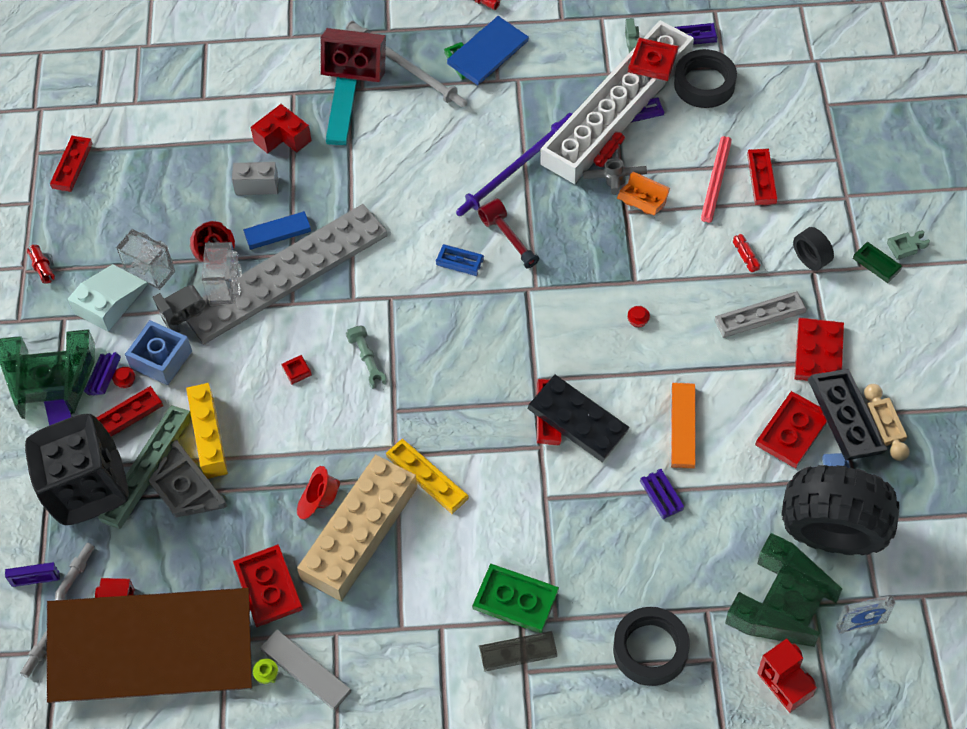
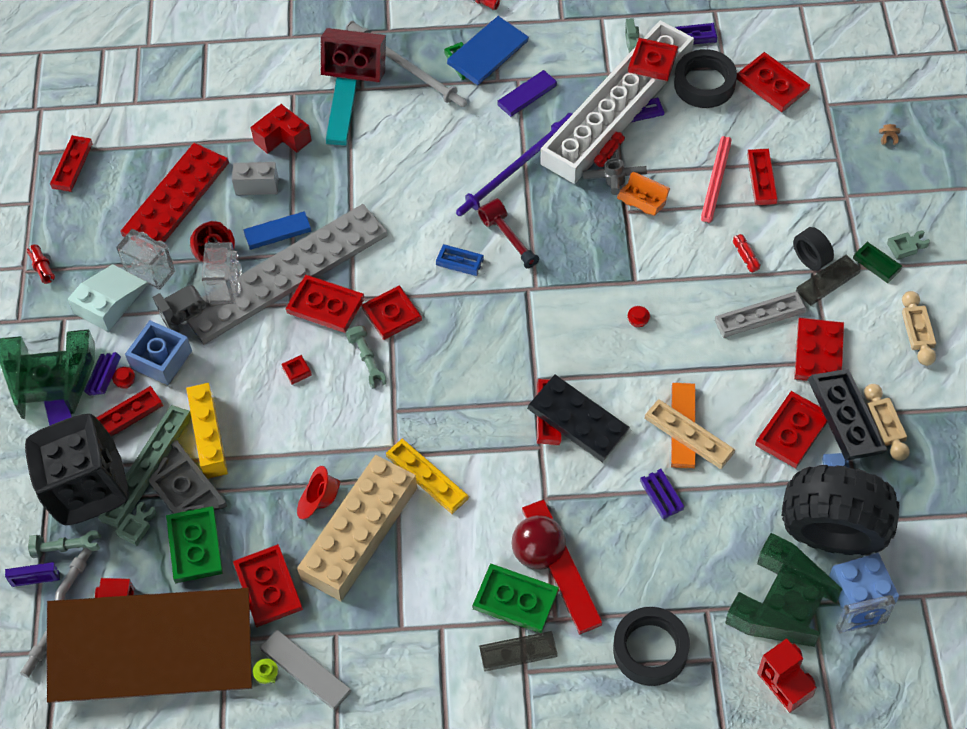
none -> sand green piece [28,531,101,558]
none -> sand green plate [116,502,156,546]
none -> red plate [121,143,229,252]
none -> green plate [166,506,223,584]
none -> red plate [285,274,365,333]
none -> red tile [361,285,422,340]
none -> dark purple tile [497,70,557,117]
none -> dark red piece [511,515,566,570]
none -> red tile [522,499,602,635]
none -> tan tile [644,399,735,469]
none -> red plate [736,52,810,112]
none -> clear smoke tile [796,254,861,306]
none -> medium blue brick [828,552,899,622]
none -> medium nougat plate [879,124,901,145]
none -> tan plate [902,291,936,366]

